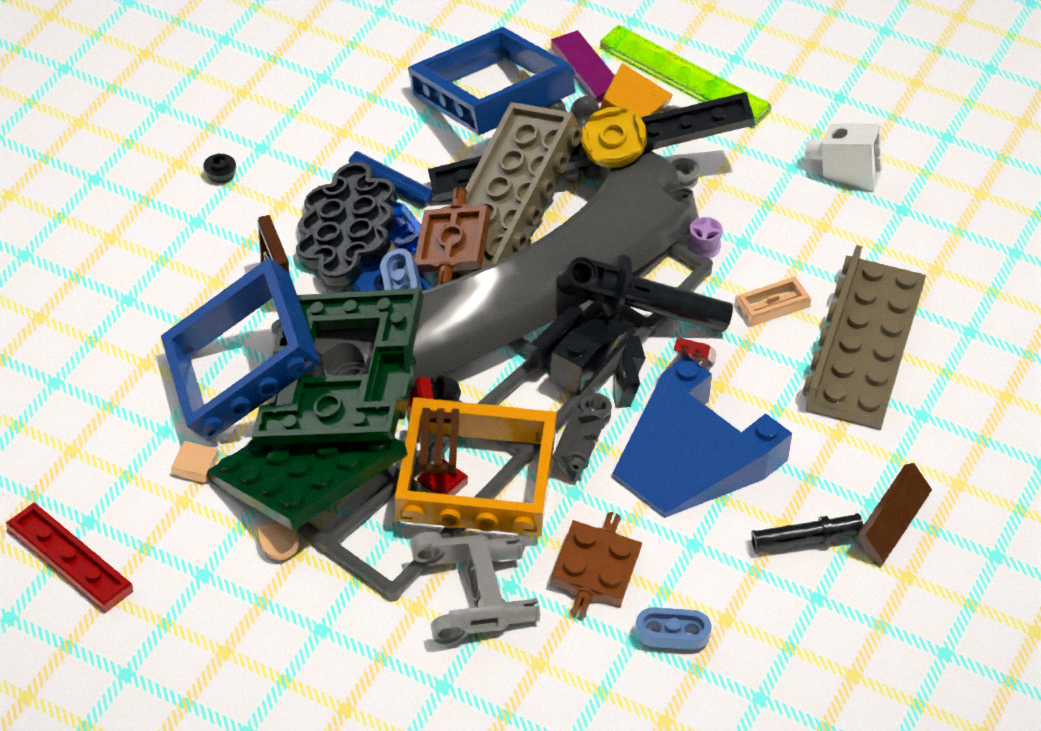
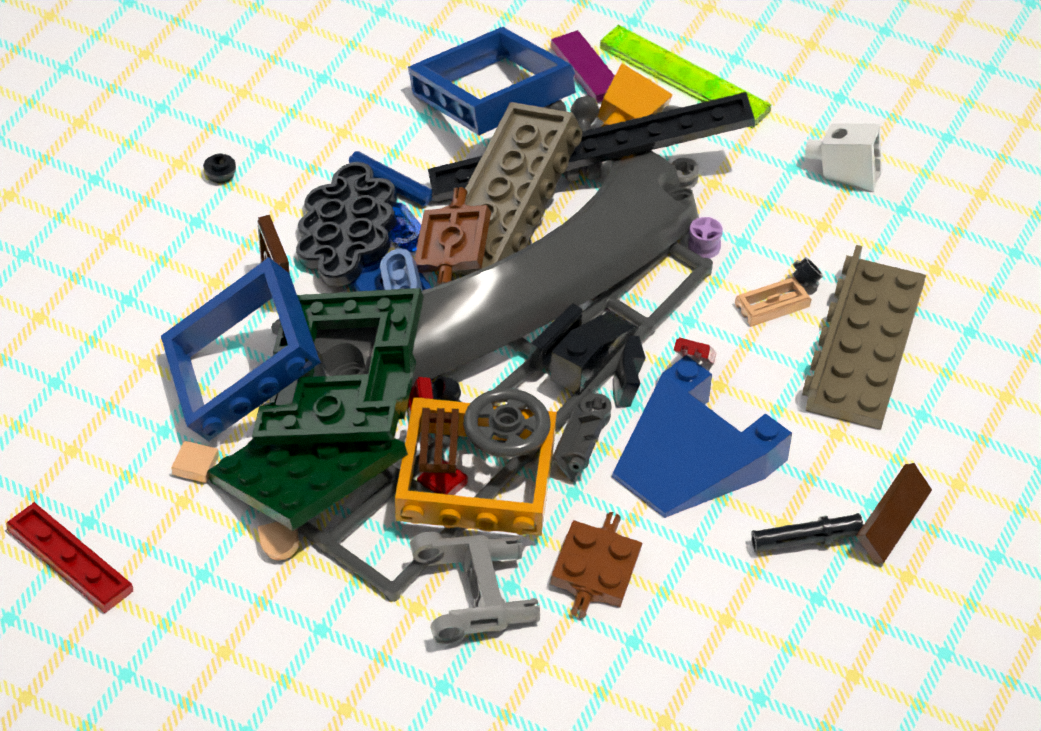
black piece [557,254,733,332] -> none
yellow tile [581,107,647,168] -> none
medium blue plate [635,607,712,650] -> none
none -> dark grey plate [463,388,551,458]
none -> black plate [793,257,824,288]

